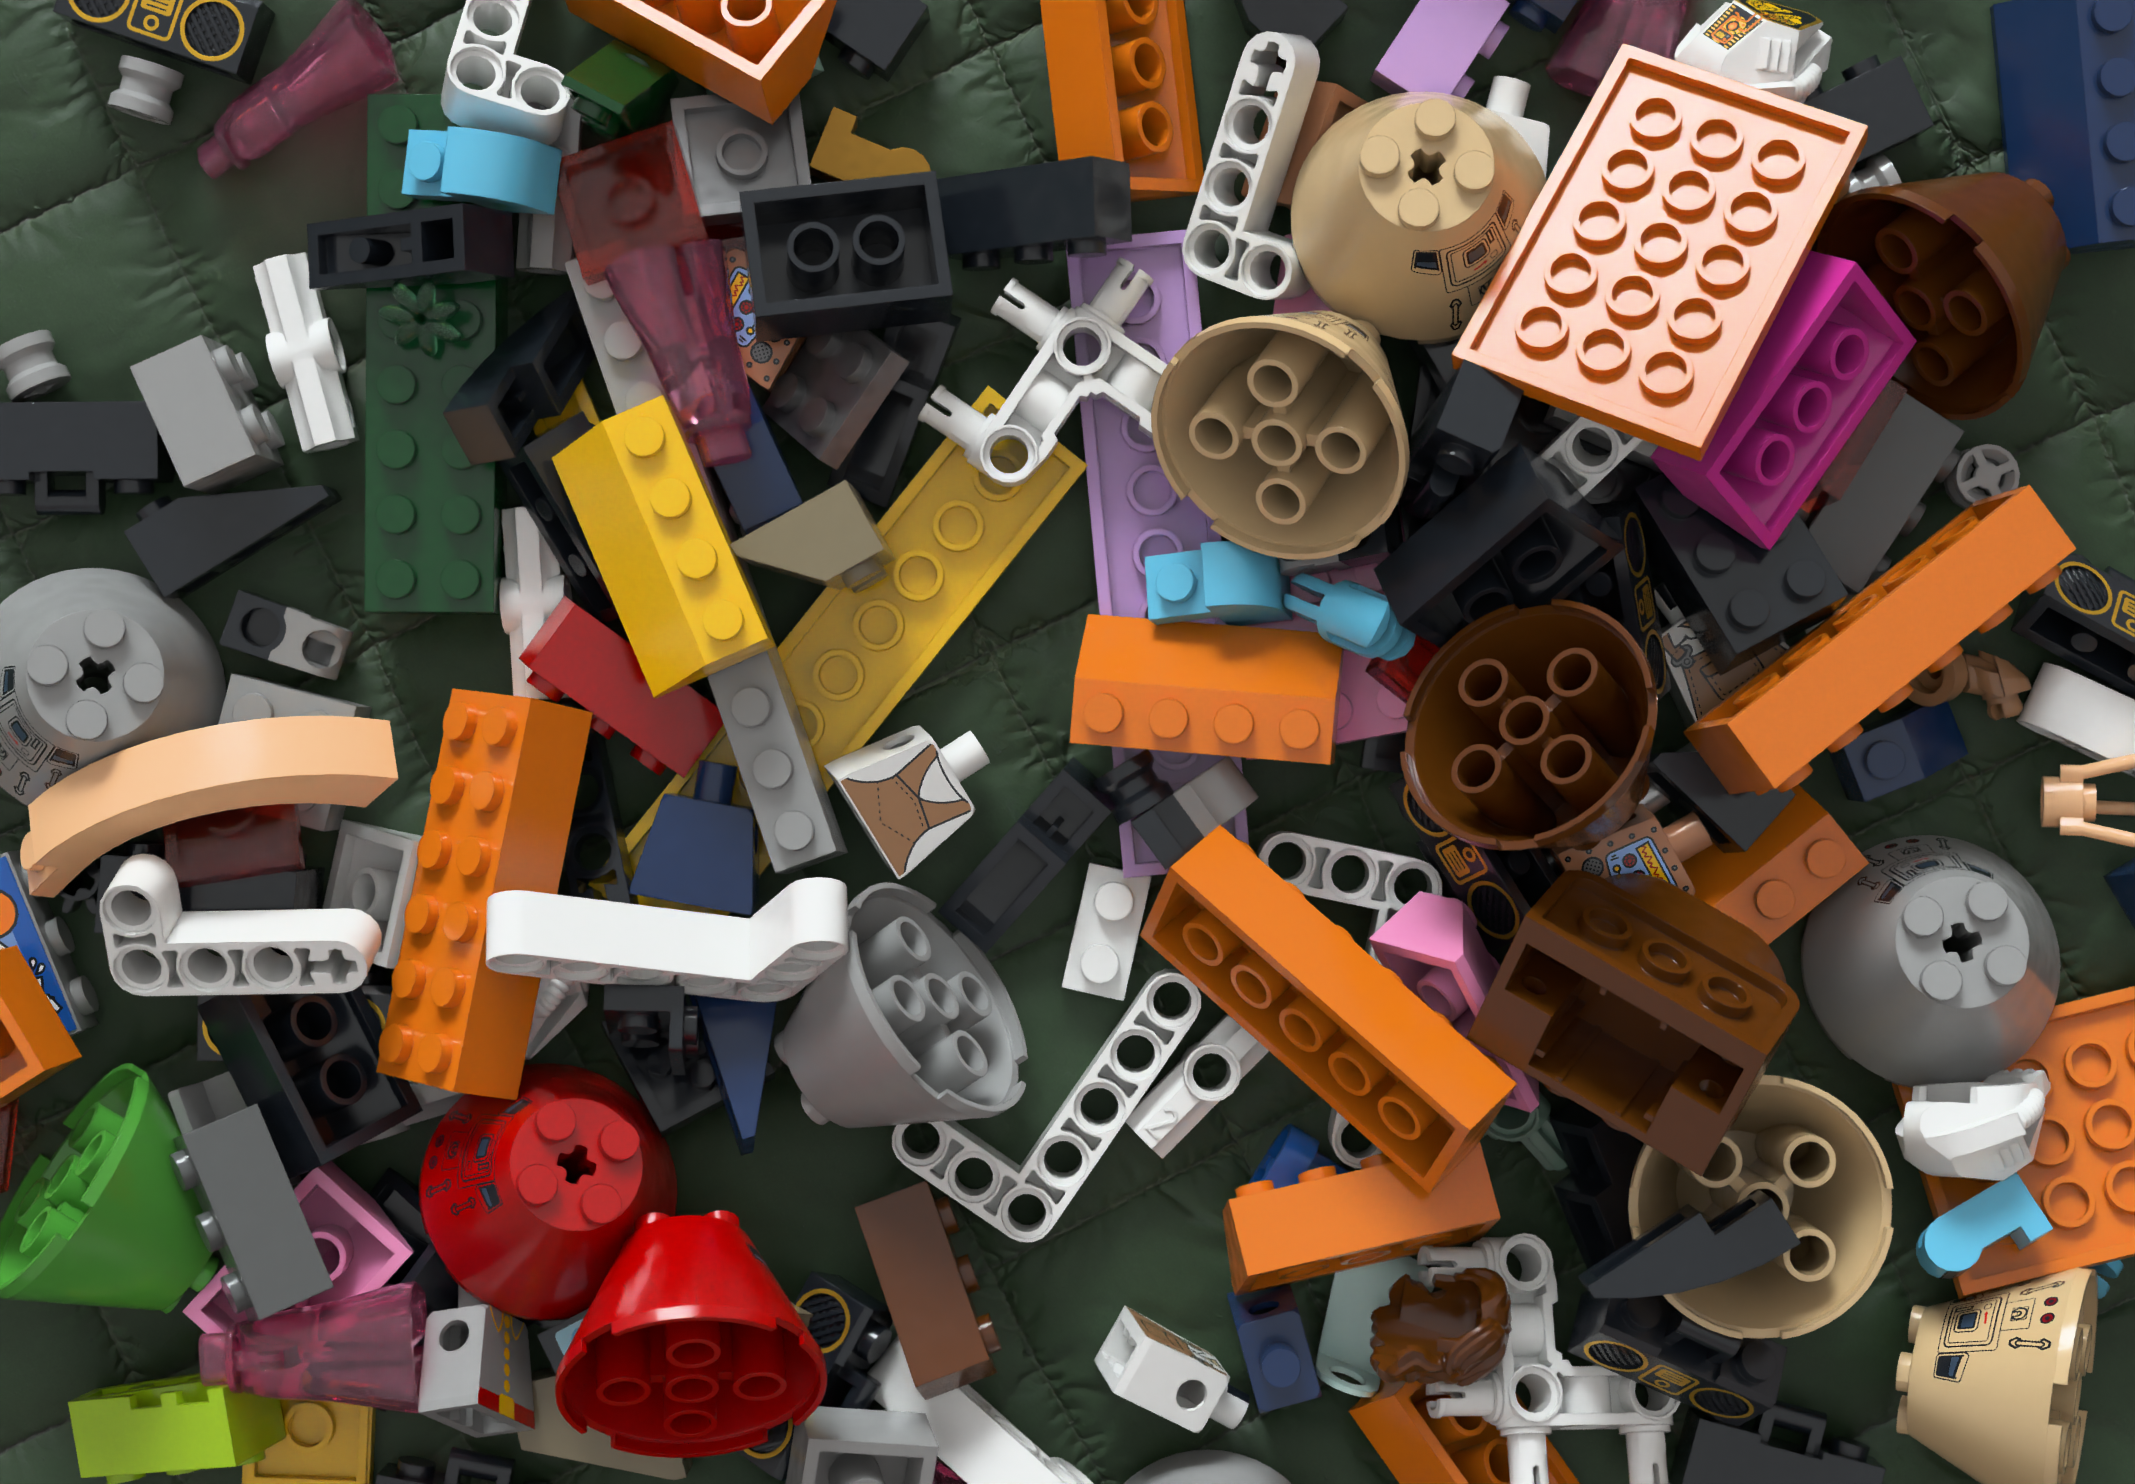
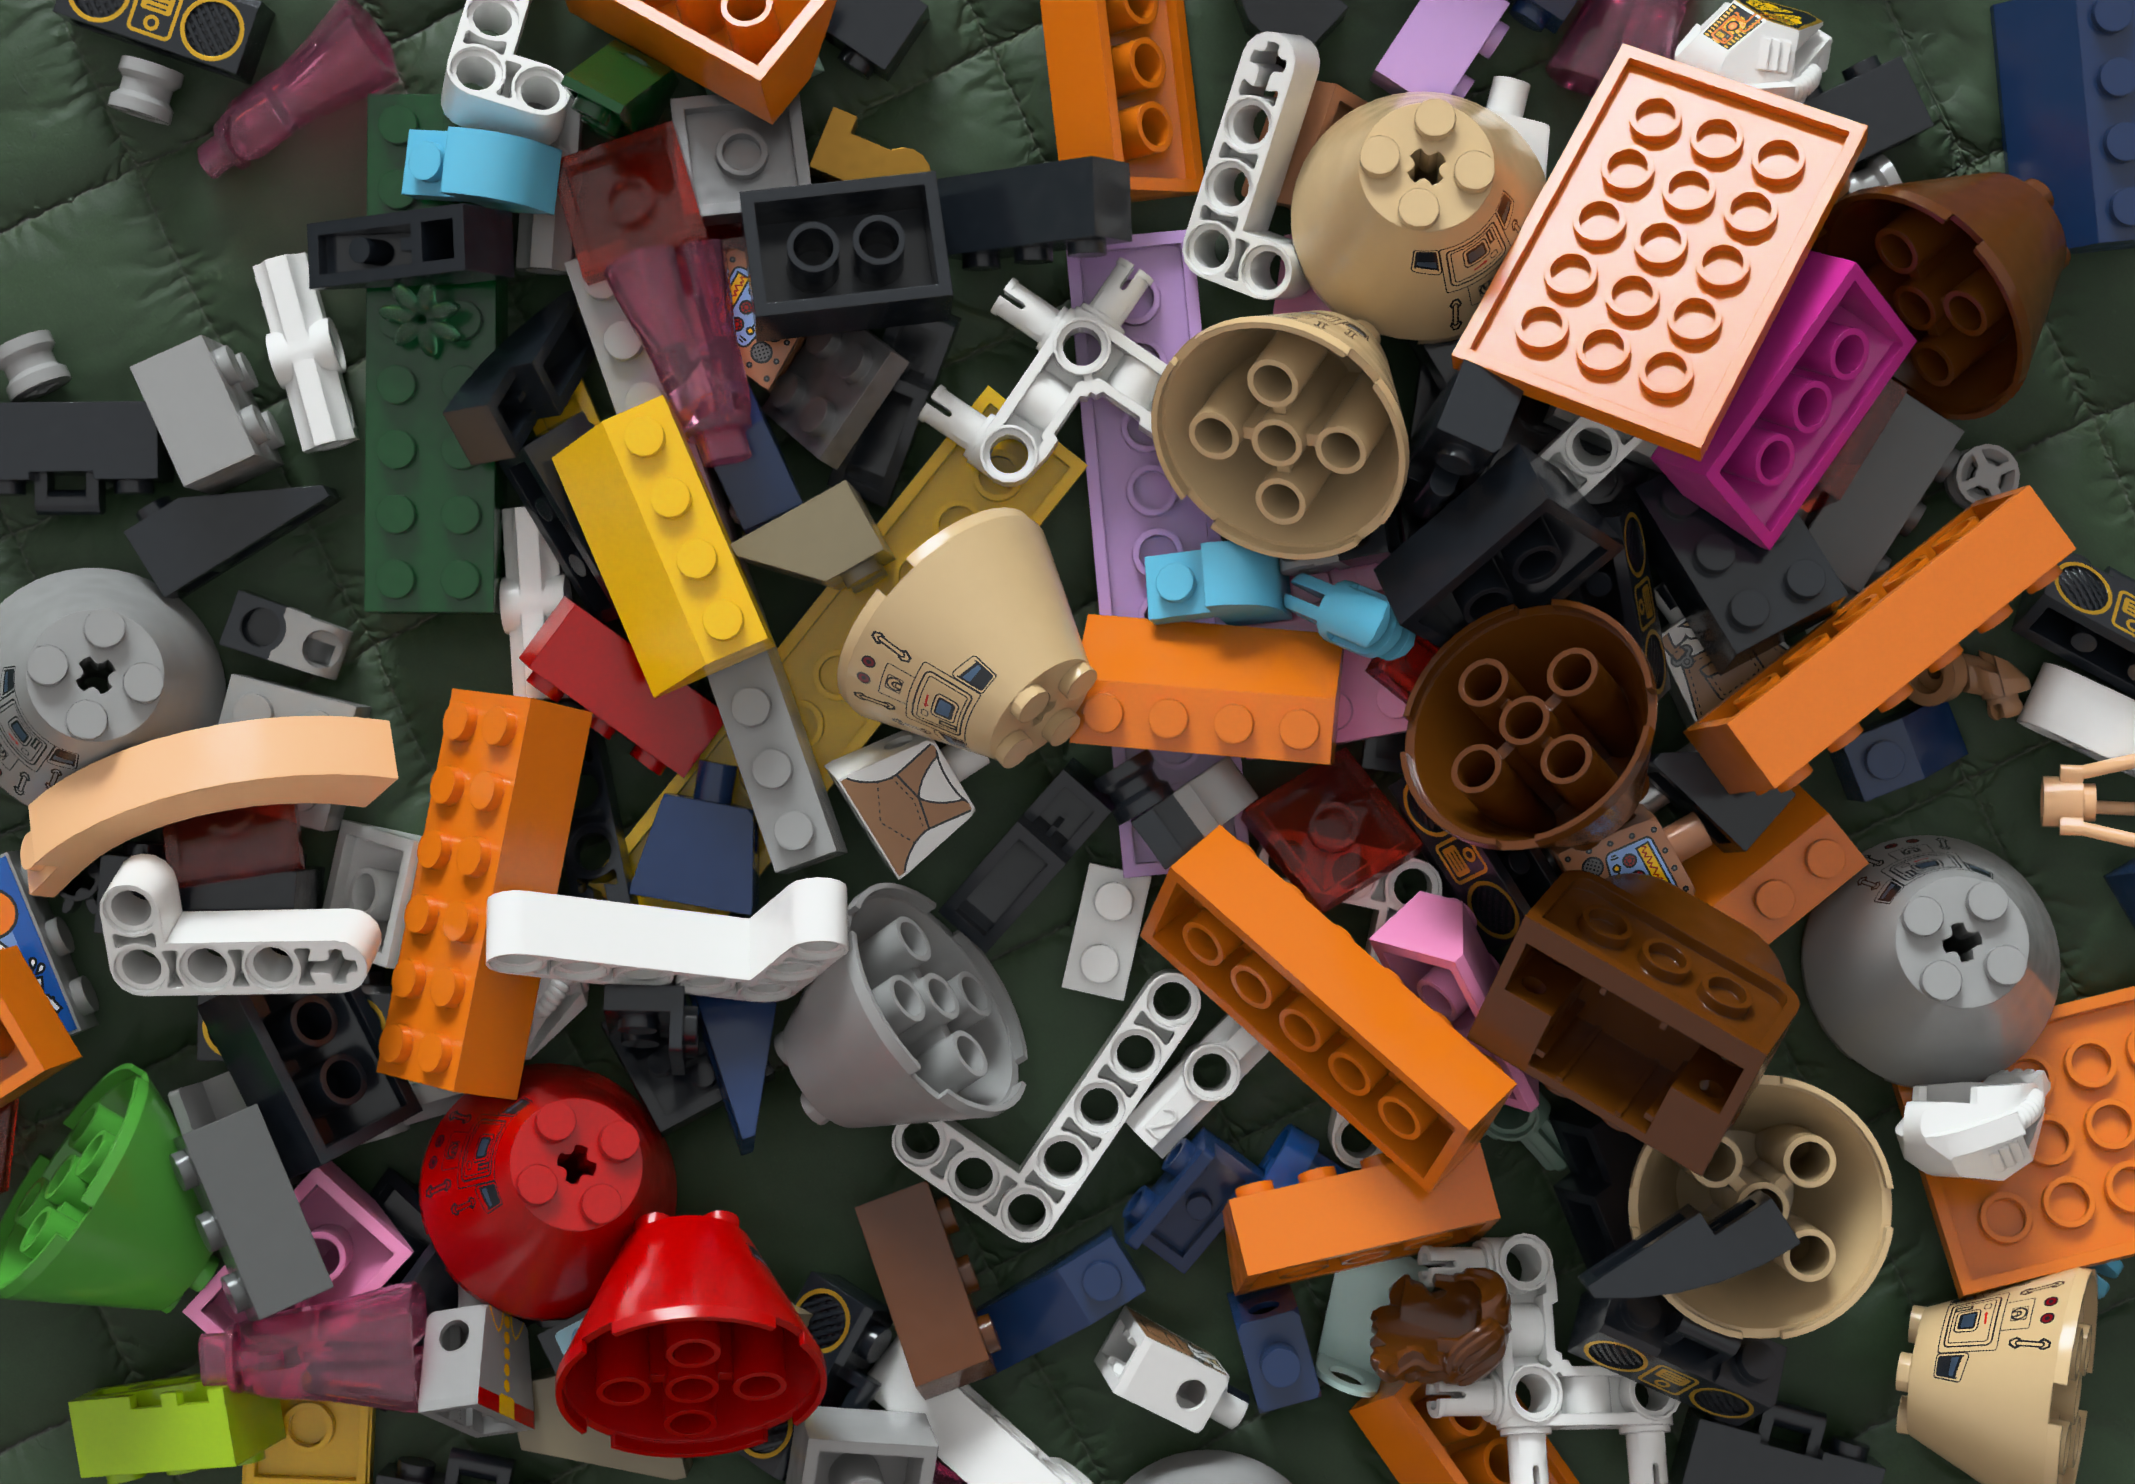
medium azure leg [1916,1172,2053,1279] -> none
none -> tan cone [837,507,1097,769]
none -> dark blue slope [976,1225,1146,1380]
none -> dark blue bracket [1122,1126,1264,1274]
none -> clear red tile [1241,747,1423,914]

